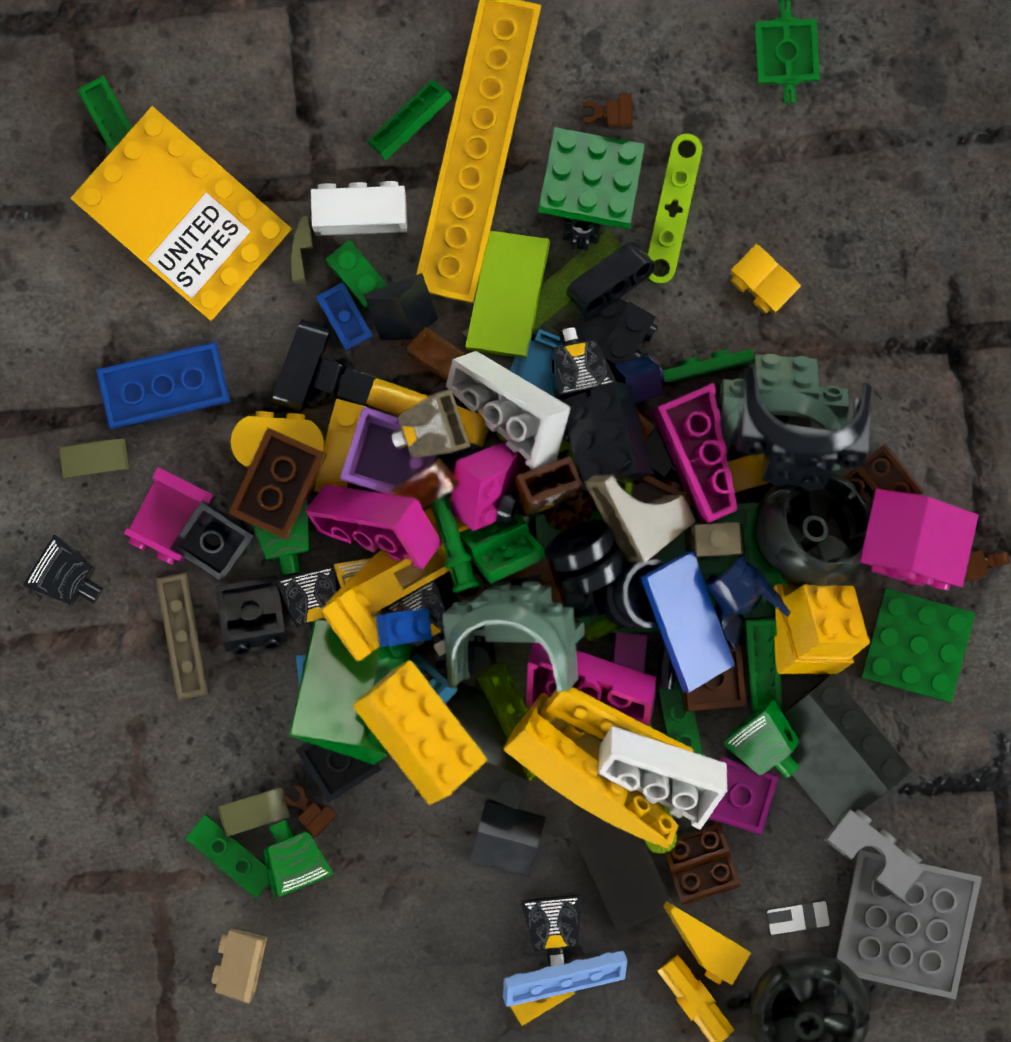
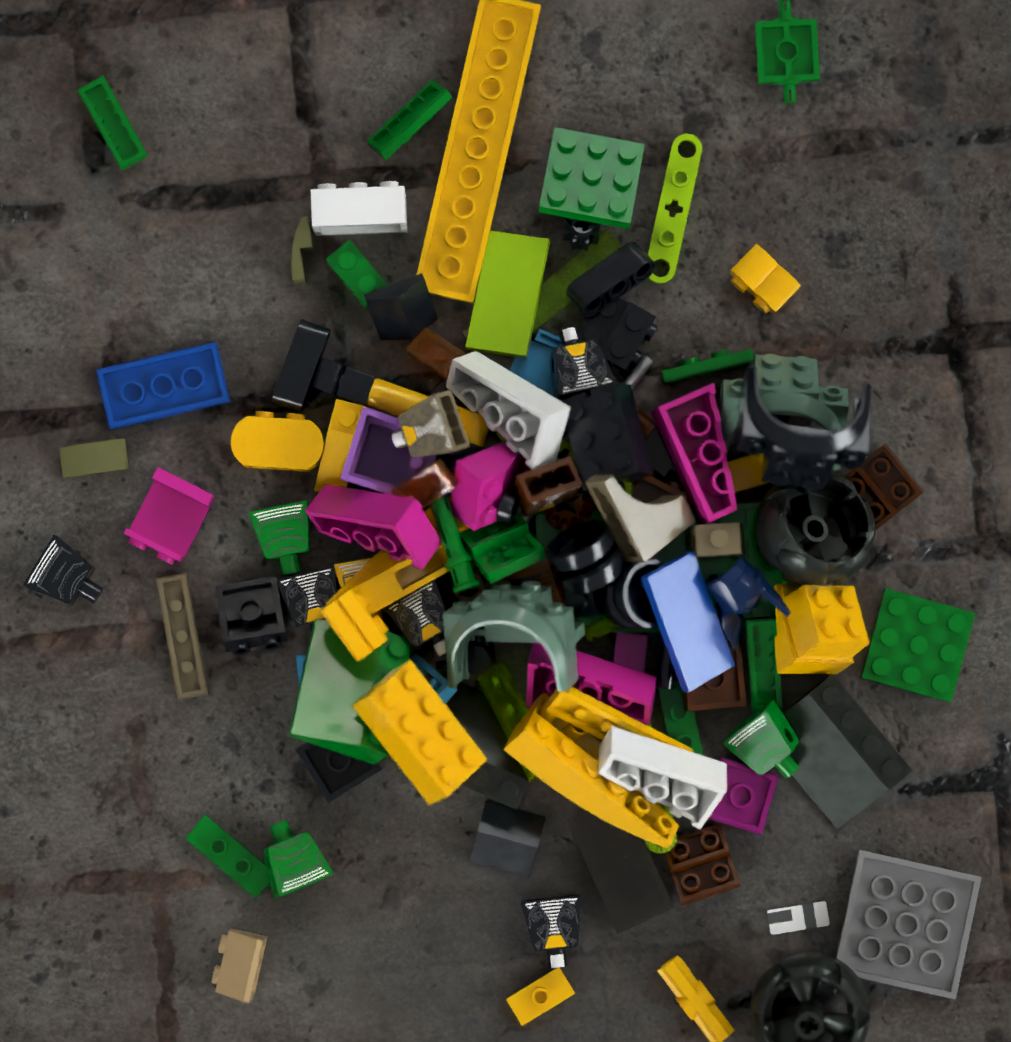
yellow plate [70,106,292,321] -> none
black slope [170,500,255,581] -> none
olive slope [217,787,290,837] -> none
reddish brown brick [229,427,327,541] -> none
reddish brown piece [284,785,339,837] -> none
blue plate [316,282,373,352] -> none
blue plate [376,608,432,647] -> none
light blue plate [503,951,627,1007] -> none
reddish brown piece [583,93,633,129] -> none
dark blue brick [613,356,664,403] -> none
yellow slope [663,901,751,985] -> none
light grey arch [824,809,925,899] -> none
dark pink container [860,489,978,591] -> none
reddish brown piece [964,550,1011,582] -> none

